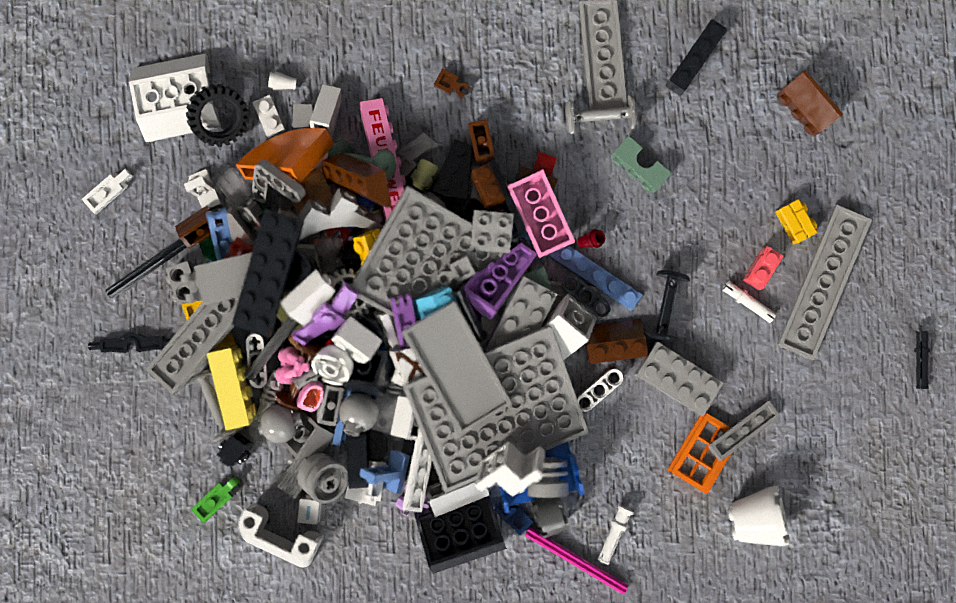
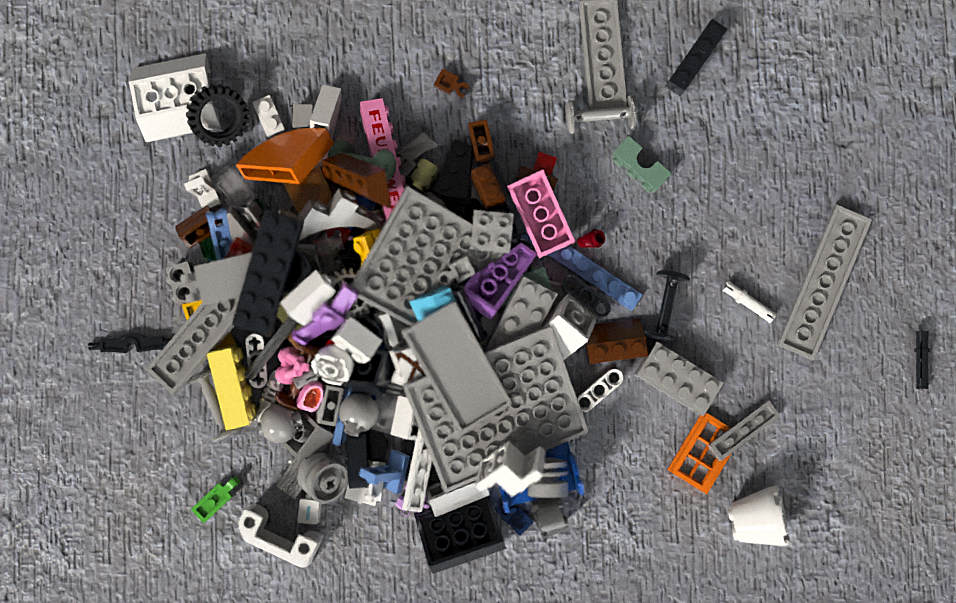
white hinge [82,169,134,214] -> none
black axle [105,239,187,298] -> none
black brick [217,433,255,467] -> none
light grey beam [252,160,306,203] -> none
white cone [268,71,297,90] -> none
medium lavender hinge [390,293,416,350] -> none
dark pink axle [525,527,628,594] -> none
white pin [598,505,634,565] -> none
coral brick [742,246,783,290] -> none
yellow brick [775,199,818,245] -> none
reddish brown slope [777,70,843,137] -> none

